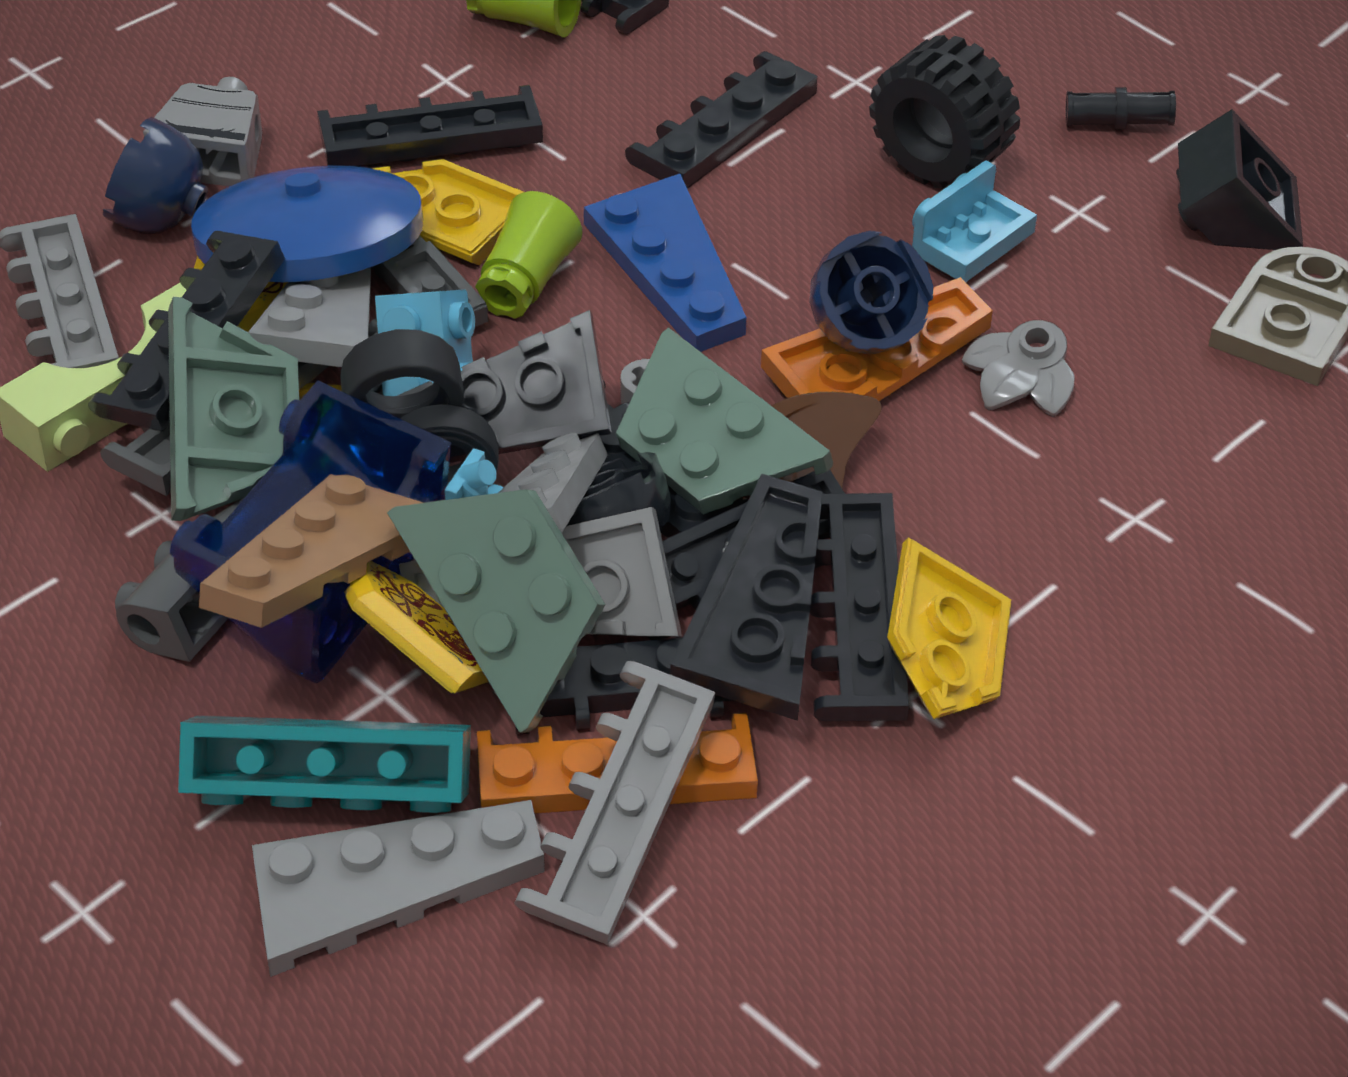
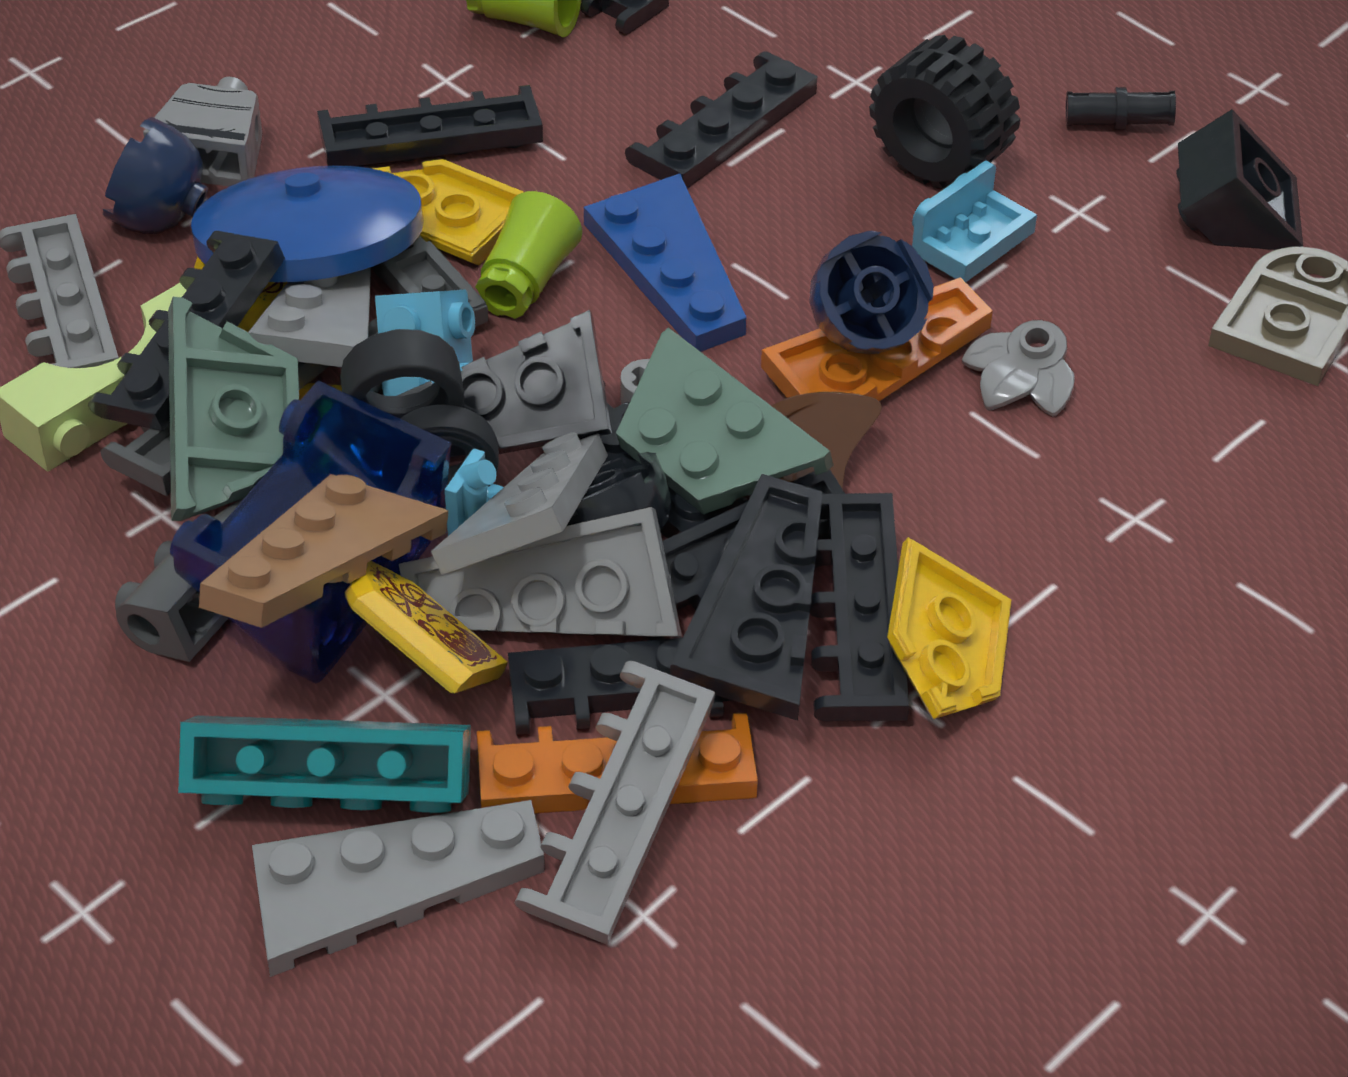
sand green wing [387,489,606,733] -> none

